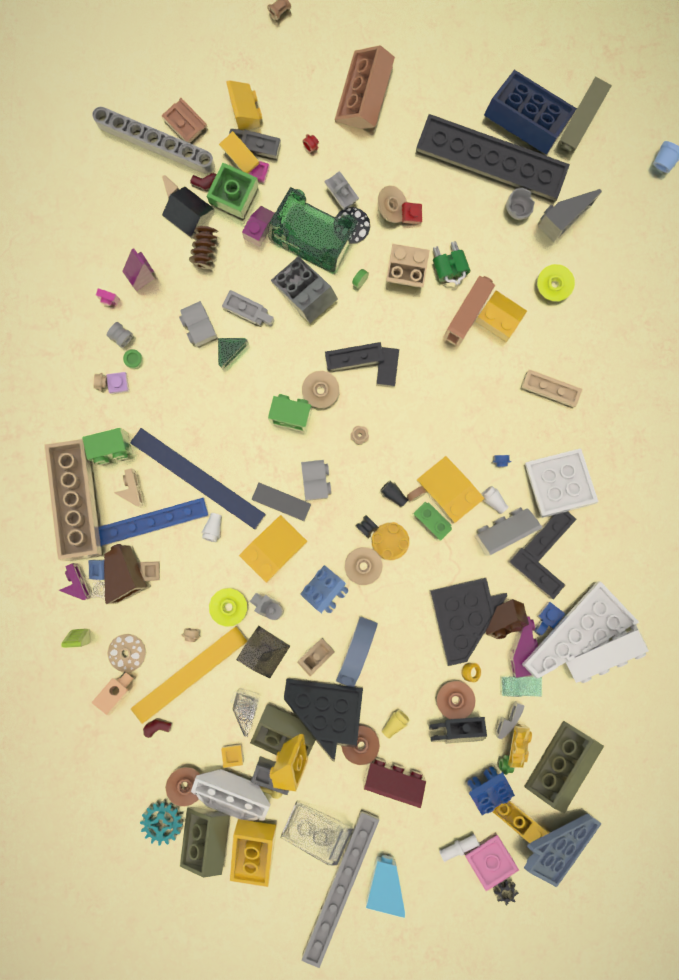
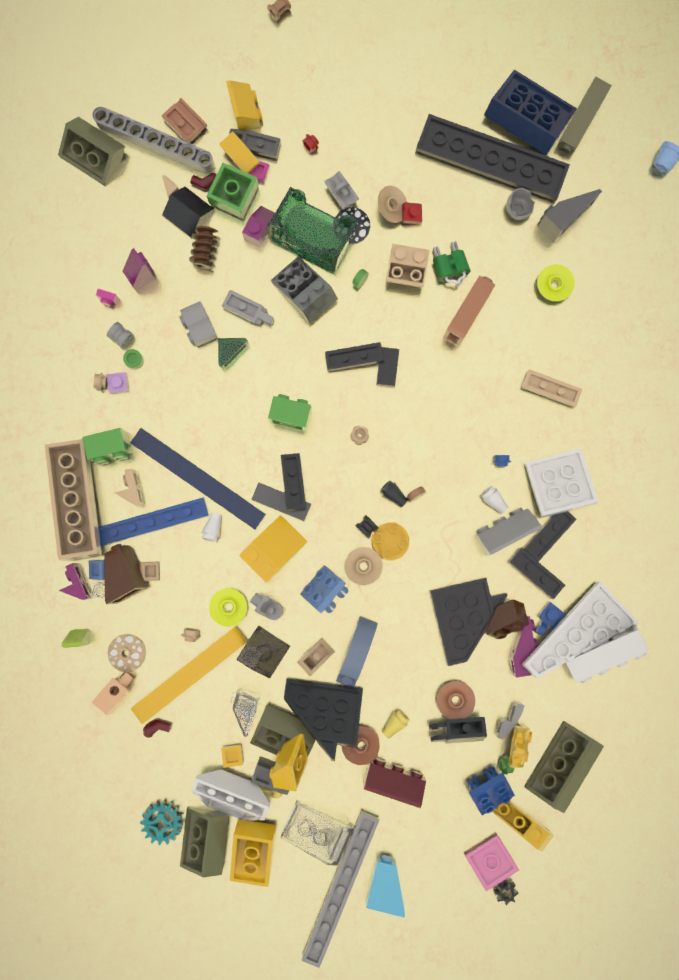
nougat dish [165,767,200,807] -> none
light grey brick [301,459,332,501] -> none
tan dish [302,370,340,408] -> none
nougat slope [334,45,395,129] -> none
bright green window [412,501,452,541] -> none
yellow slope [417,456,485,524] -> none
white pin [439,834,480,863] -> none
yellow piece [461,663,481,683] -> none
yellow slope [475,290,527,342] -> none
clear light blue slope [502,676,543,697] -> none
sand blue wing [523,814,602,888] -> none
none -> olive slope [58,116,125,185]
none -> black plate [280,453,306,512]

